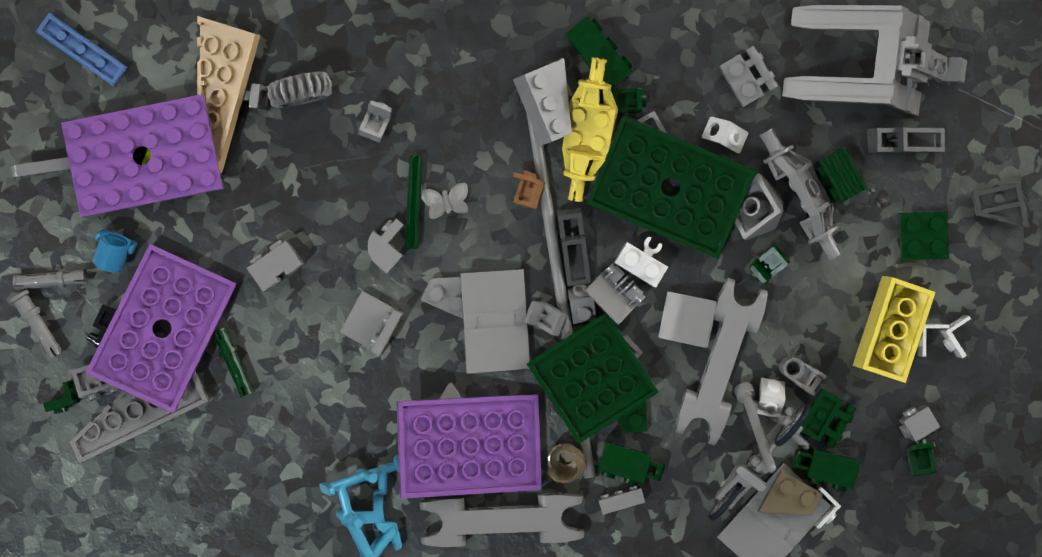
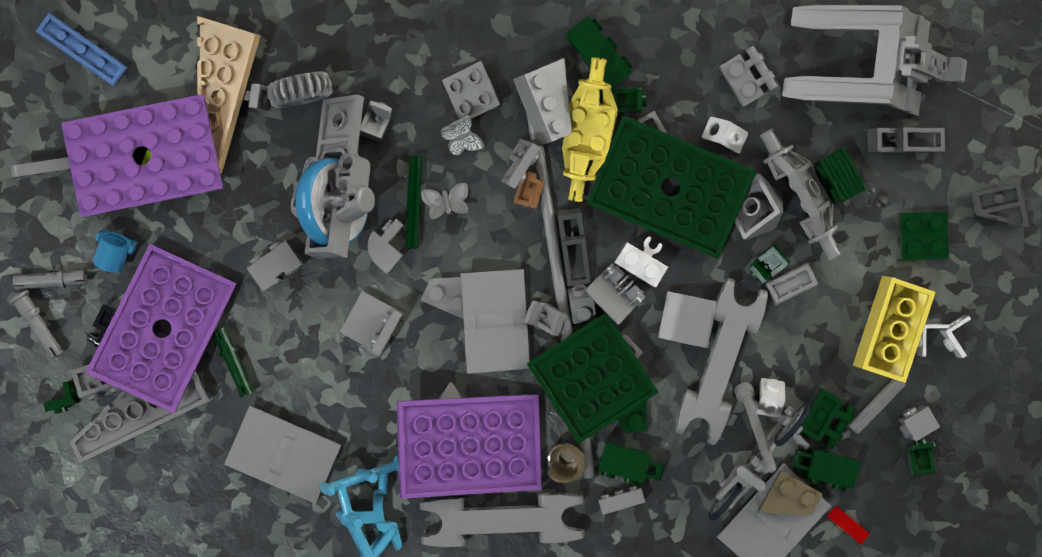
light grey piece [779,356,827,396] -> none
white bracket [814,485,841,529] -> none
none -> light grey piece [224,406,341,504]
none -> light grey piece [291,94,375,259]
none -> light grey animal [441,115,484,156]
none -> light grey hinge [442,61,500,119]
none -> light grey plate [501,138,540,189]
none -> light grey plate [765,263,818,305]
none -> red window [827,505,870,544]
none -> light grey axle [849,379,905,434]

